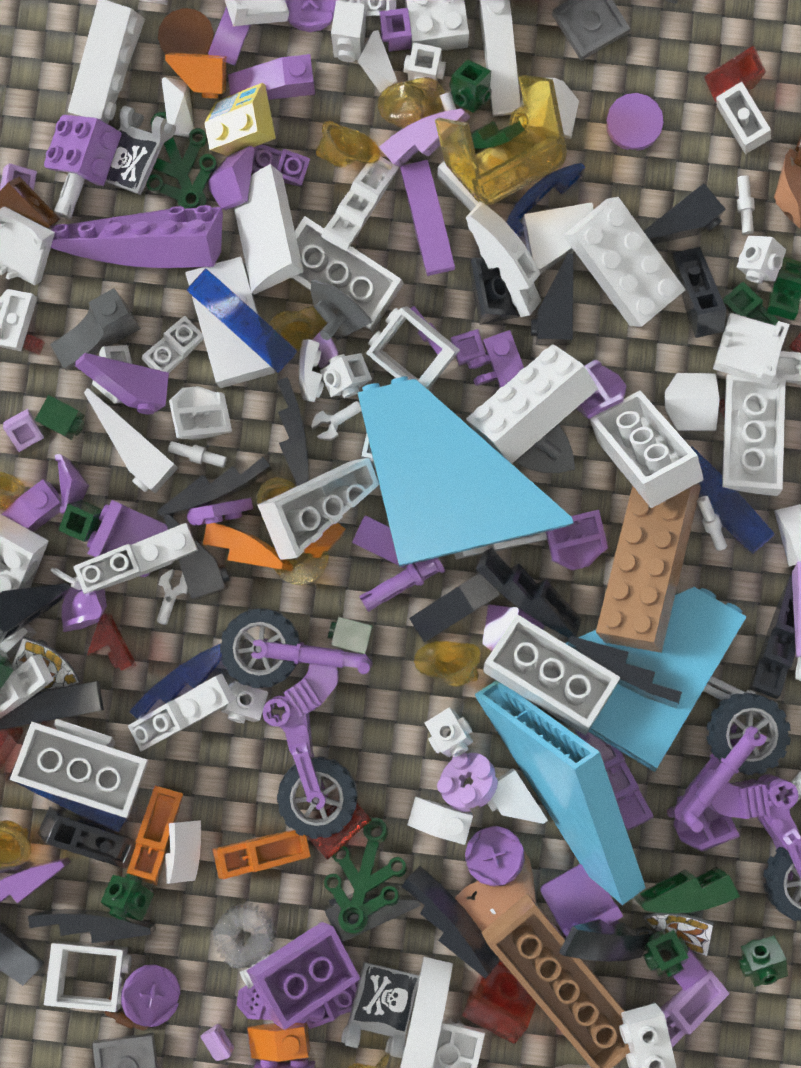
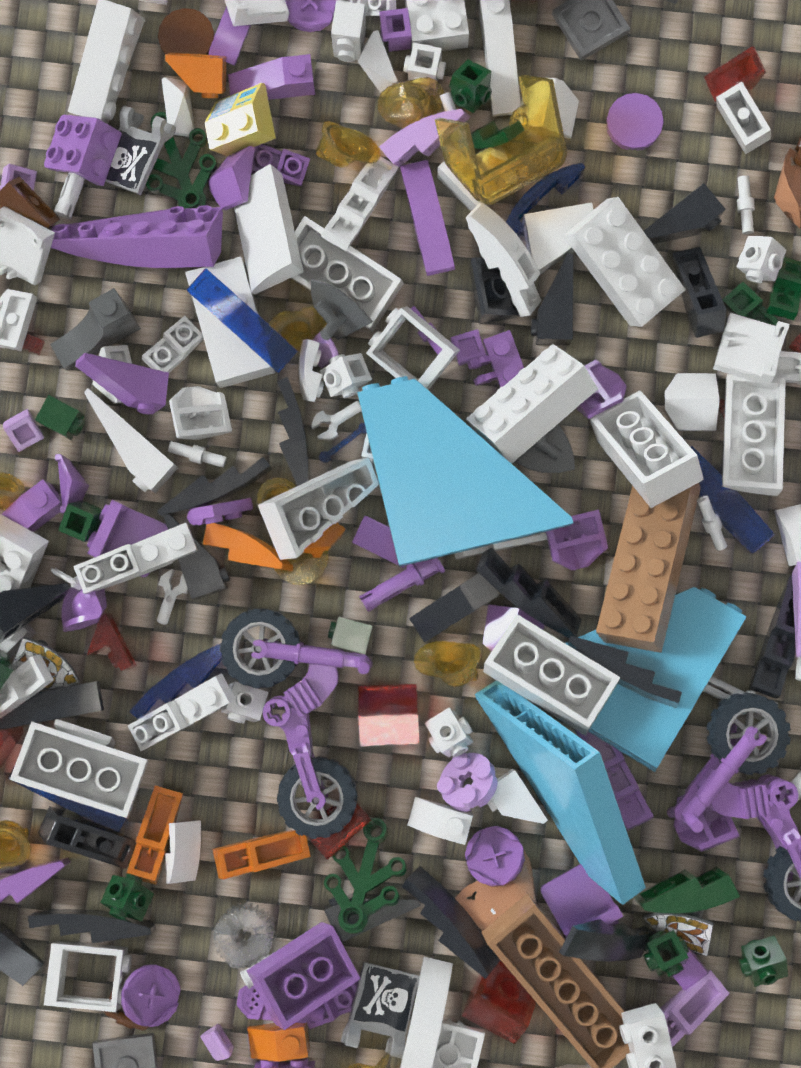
none -> clear blue hinge [319,422,367,463]
none -> clear red slope [358,684,419,746]

